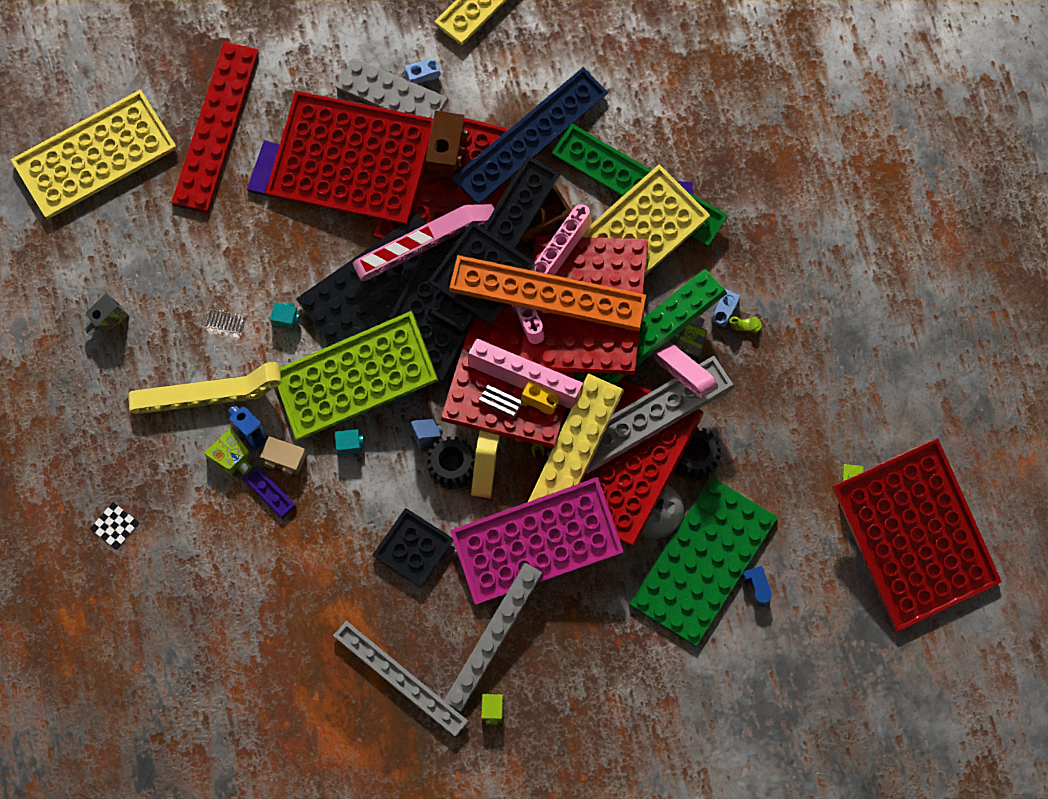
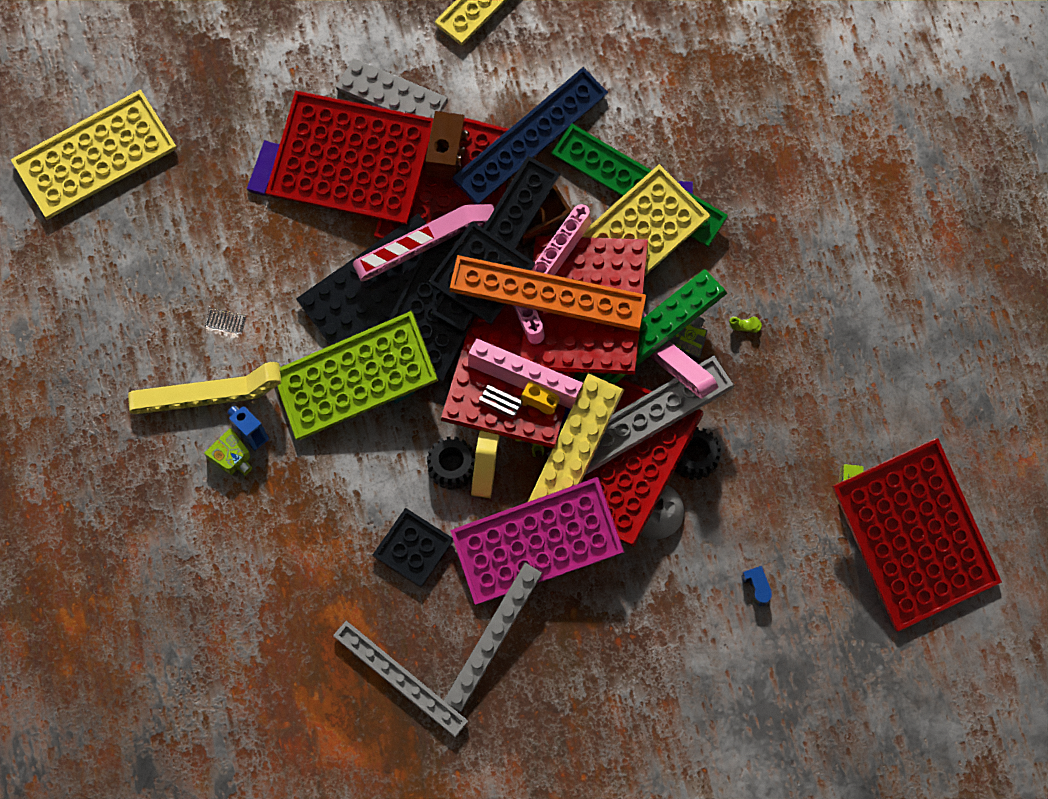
dark grey torso [82,293,129,335] -> none
sticker [90,502,139,549] -> none
red plate [171,41,259,213] -> none
dark purple tile [242,465,296,520] -> none
tan brick [260,436,307,475] -> none
teal brick [270,302,300,331] -> none
teal brick [335,429,364,456] -> none
light blue leg [404,59,441,84] -> none
medium blue slope [411,419,443,451] -> none
lime brick [482,694,503,725] -> none
green plate [629,477,778,647] -> none
light blue leg [711,289,740,328] -> none

